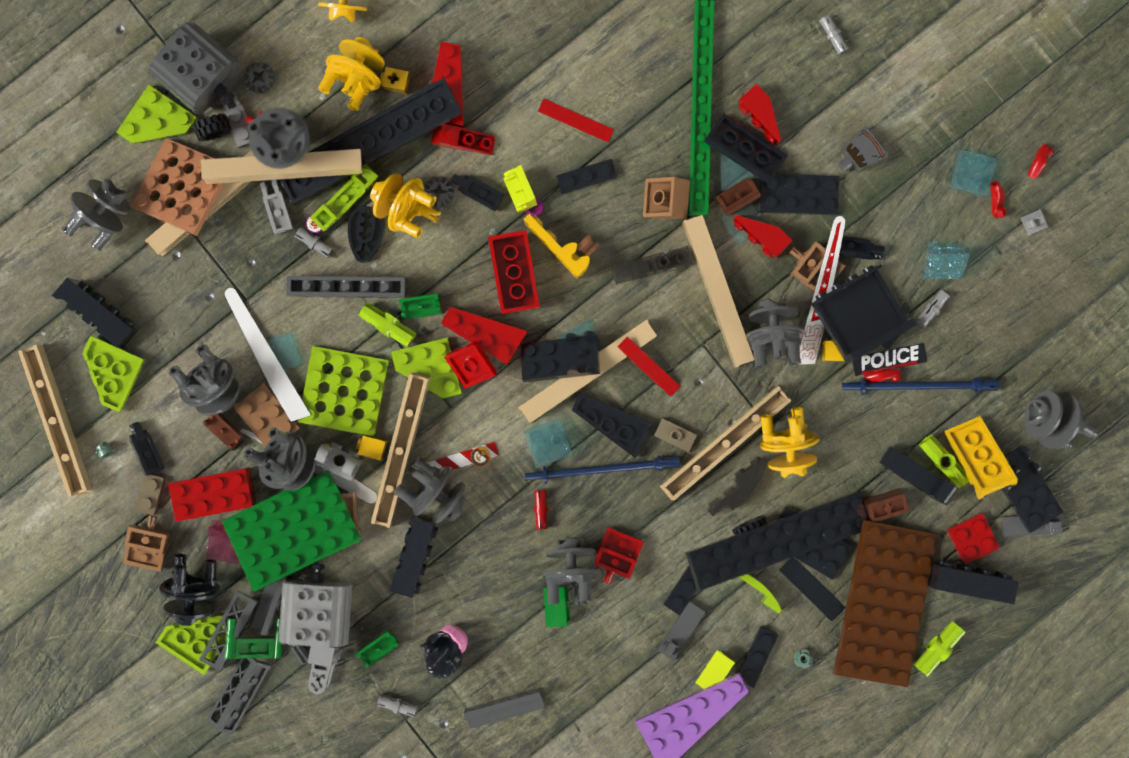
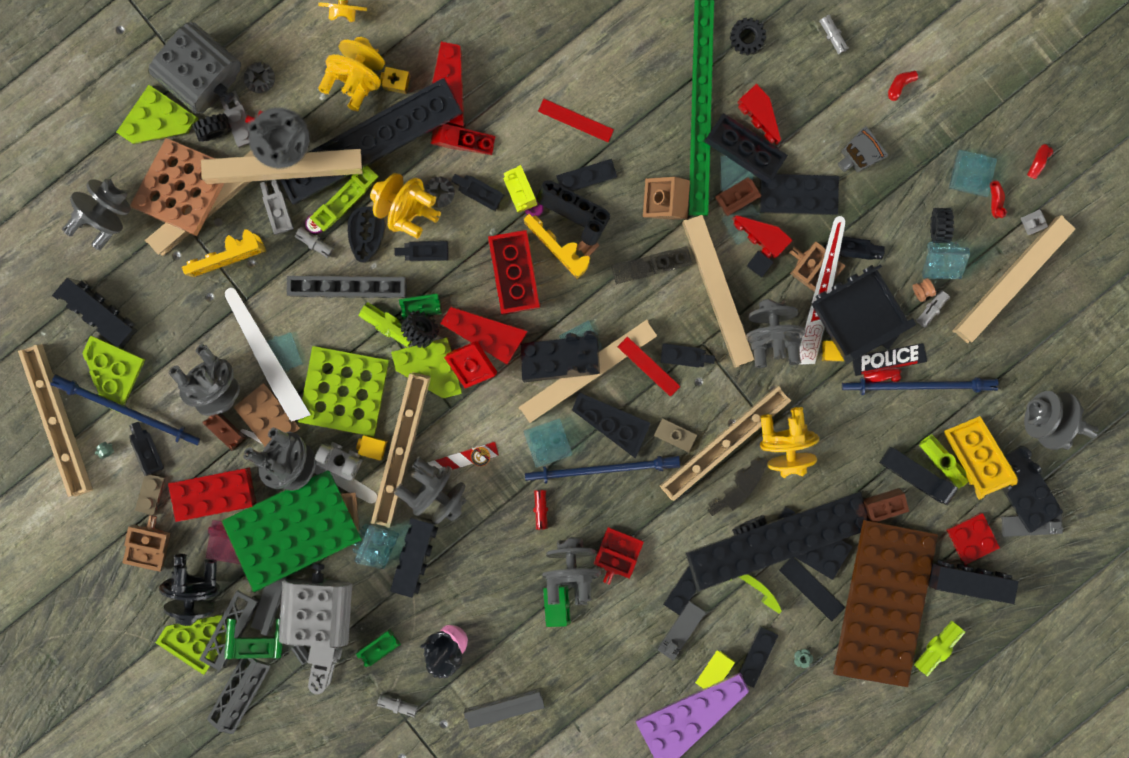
none -> dark blue bar [50,374,201,446]
none -> yellow hinge [182,229,266,277]
none -> clear light blue plate [353,524,399,569]
none -> black hinge [394,241,449,262]
none -> black tyre [401,310,439,348]
none -> black beam [537,180,610,246]
none -> black hinge [660,343,716,368]
none -> black tyre [730,17,766,55]
none -> black tile [746,250,774,278]
none -> red arm [888,71,918,101]
none -> nougat wheel [913,278,936,302]
none -> black tyre [930,208,954,243]
none -> tan tile [953,215,1075,343]

